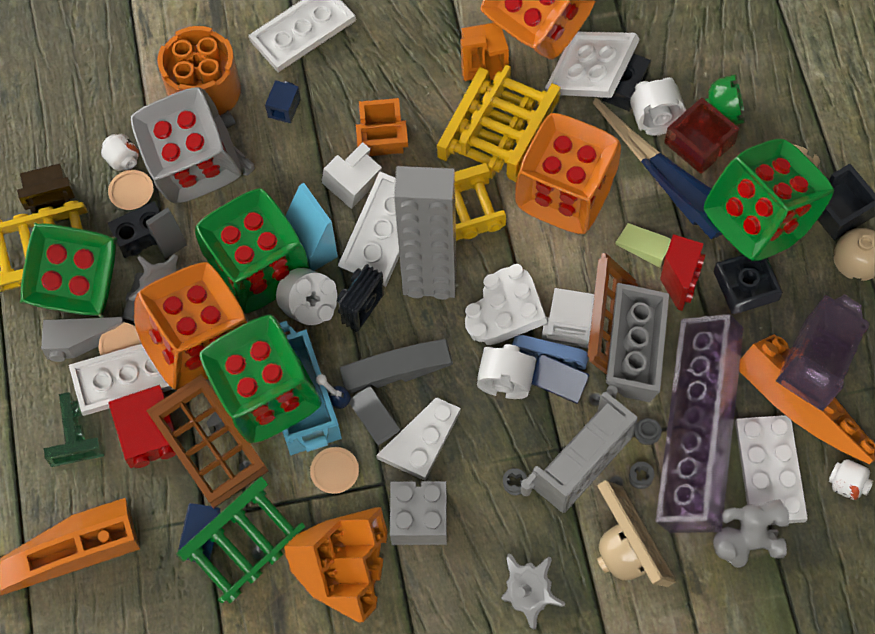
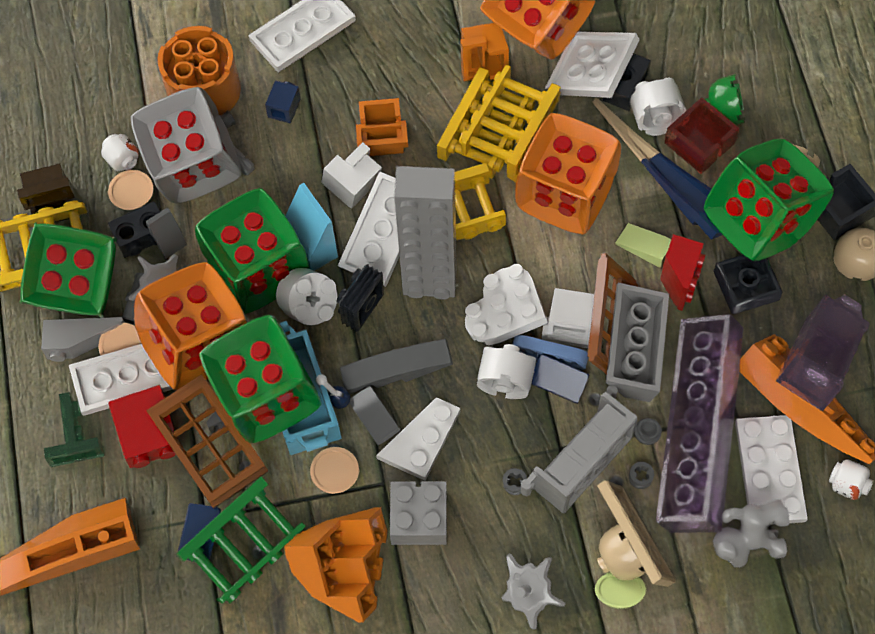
none -> yellowish green piece [595,572,646,609]

